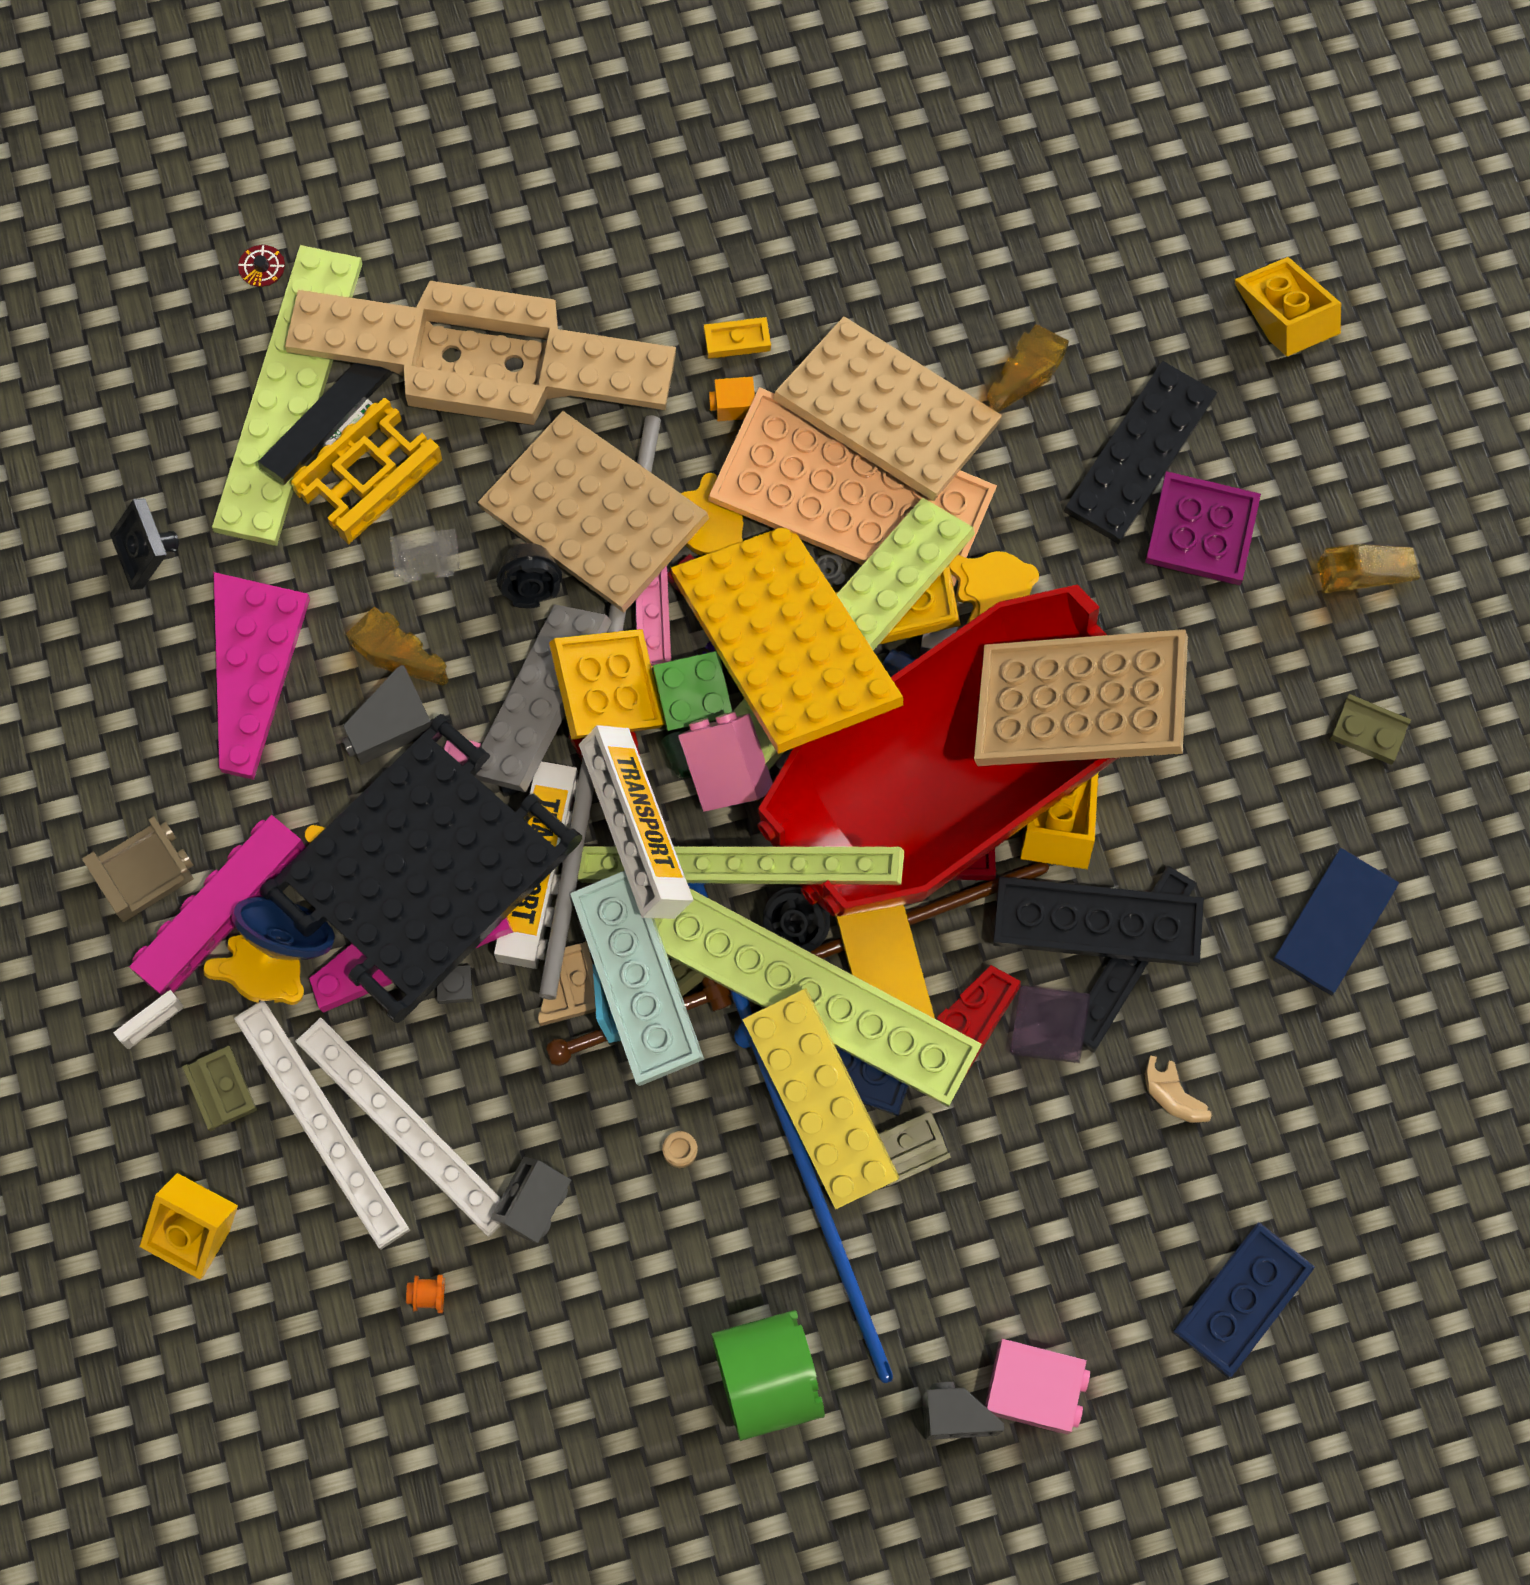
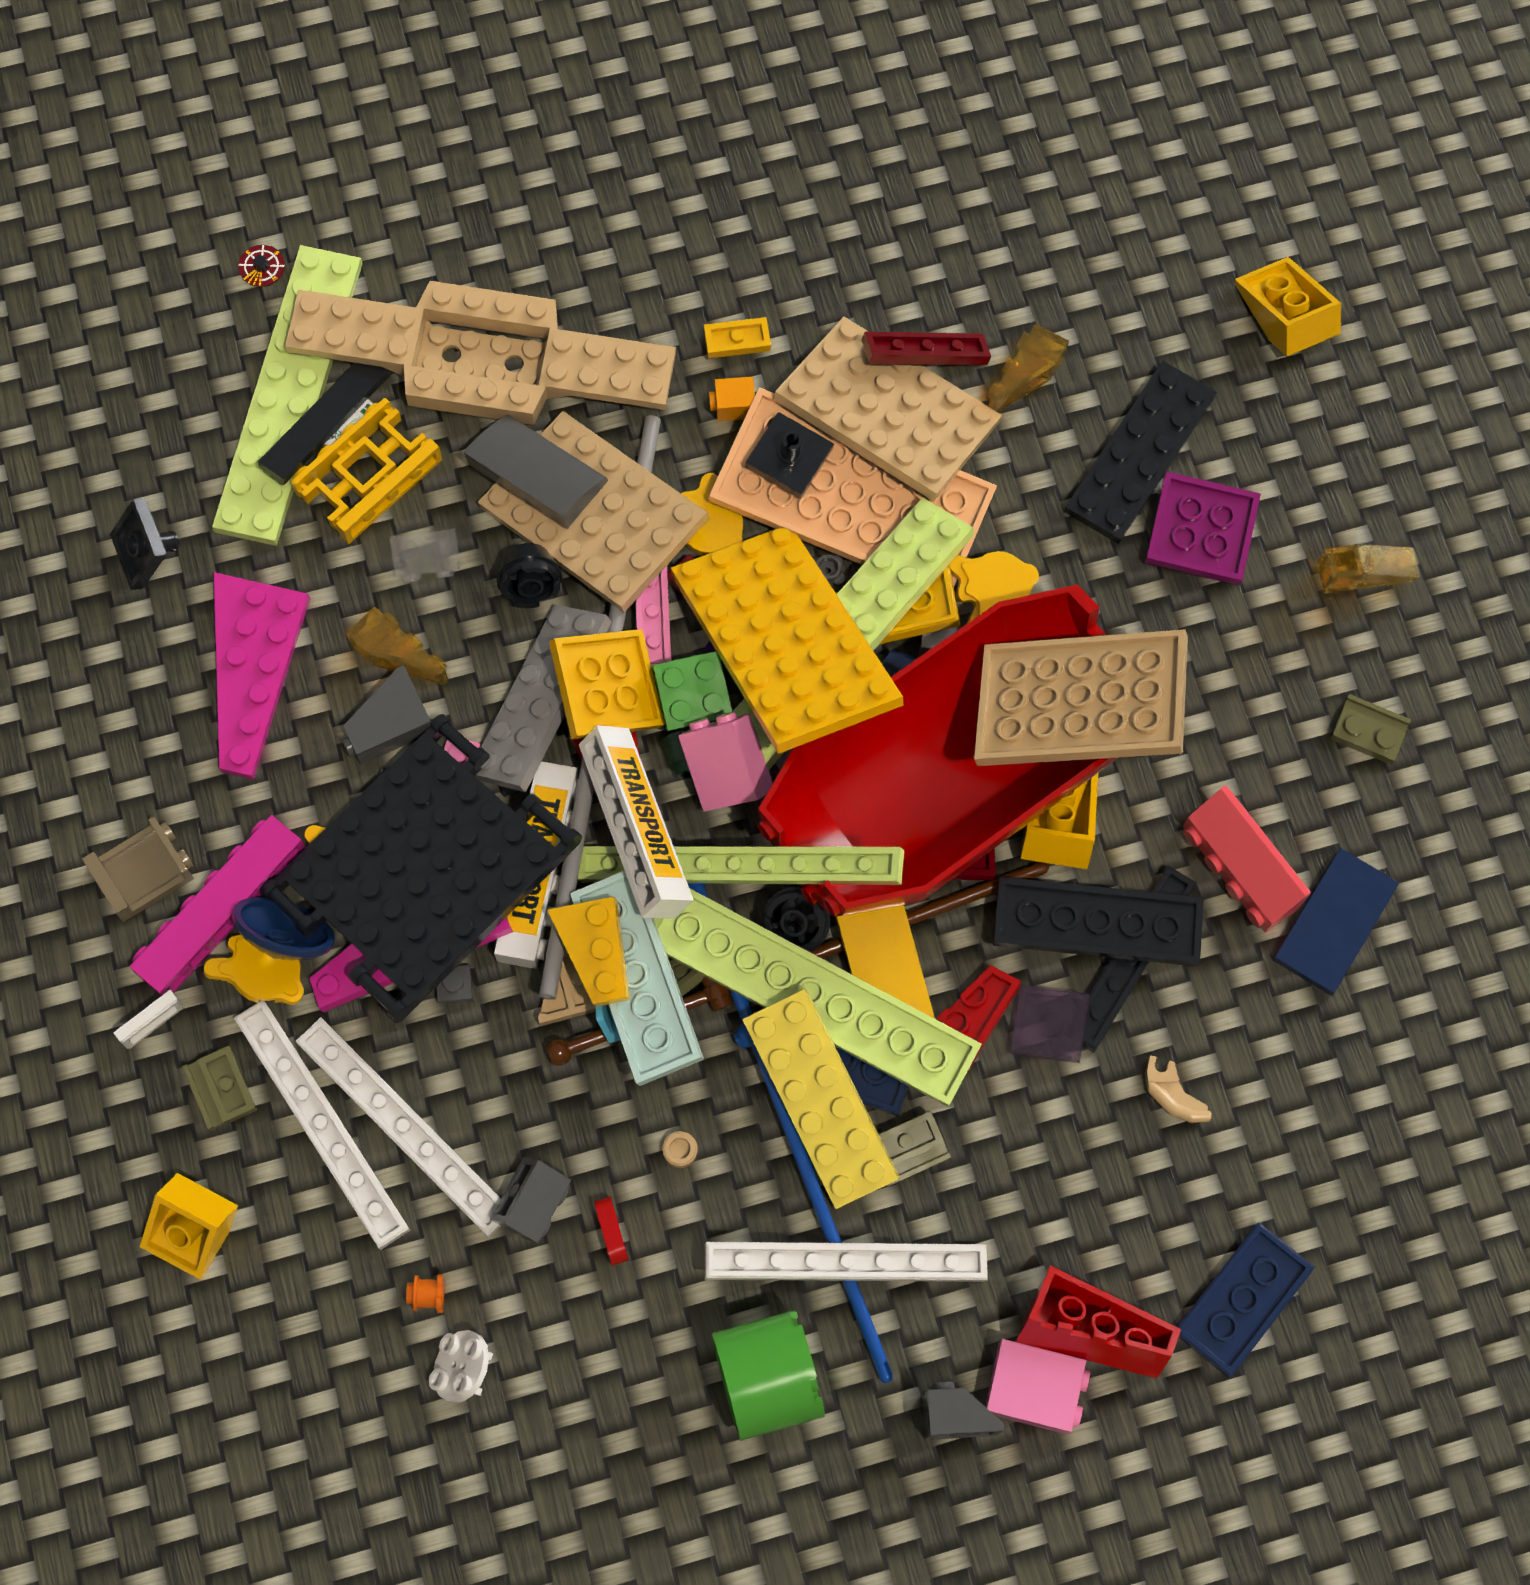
none -> white plate [429,1330,493,1403]
none -> dark grey slope [463,415,608,529]
none -> yellow wing [547,896,630,1007]
none -> red beam [594,1196,629,1266]
none -> white tile [705,1242,988,1282]
none -> black tile [745,412,834,500]
none -> dark red plate [861,331,991,365]
none -> red wedge [1016,1265,1181,1379]
none -> coral slope [1183,785,1311,933]

